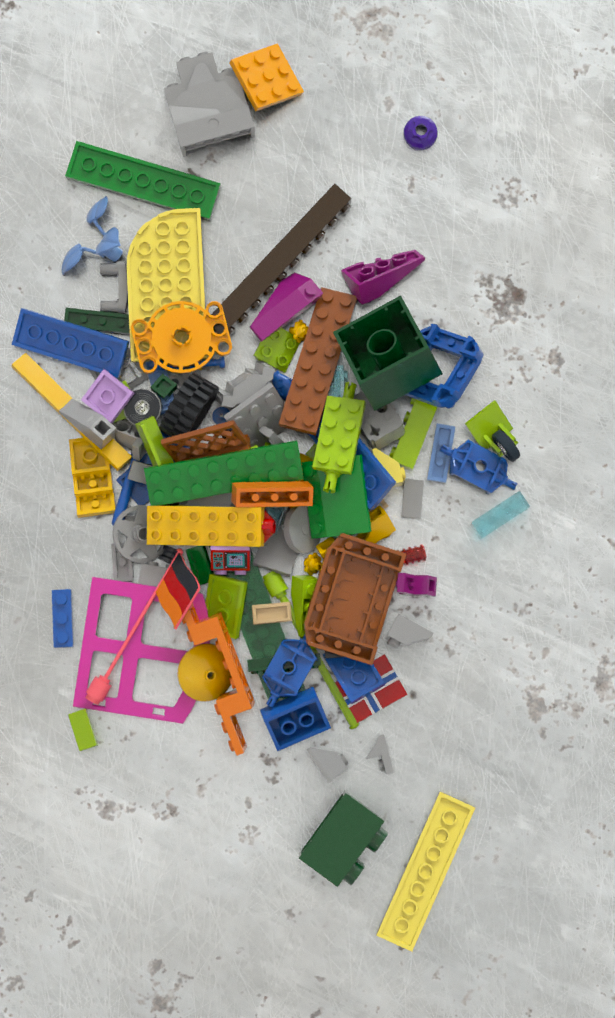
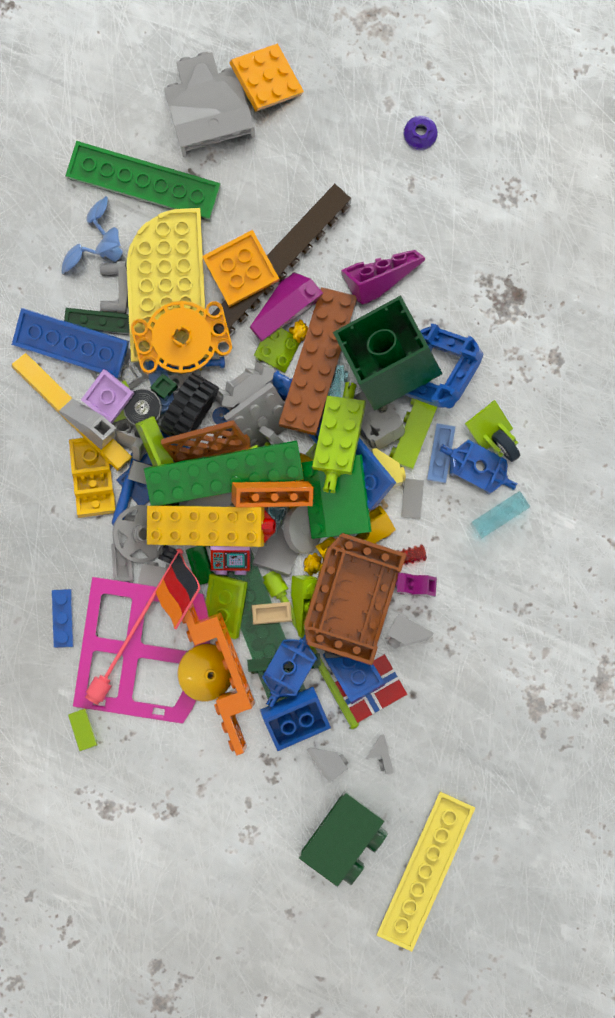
none -> light orange plate [202,229,280,307]

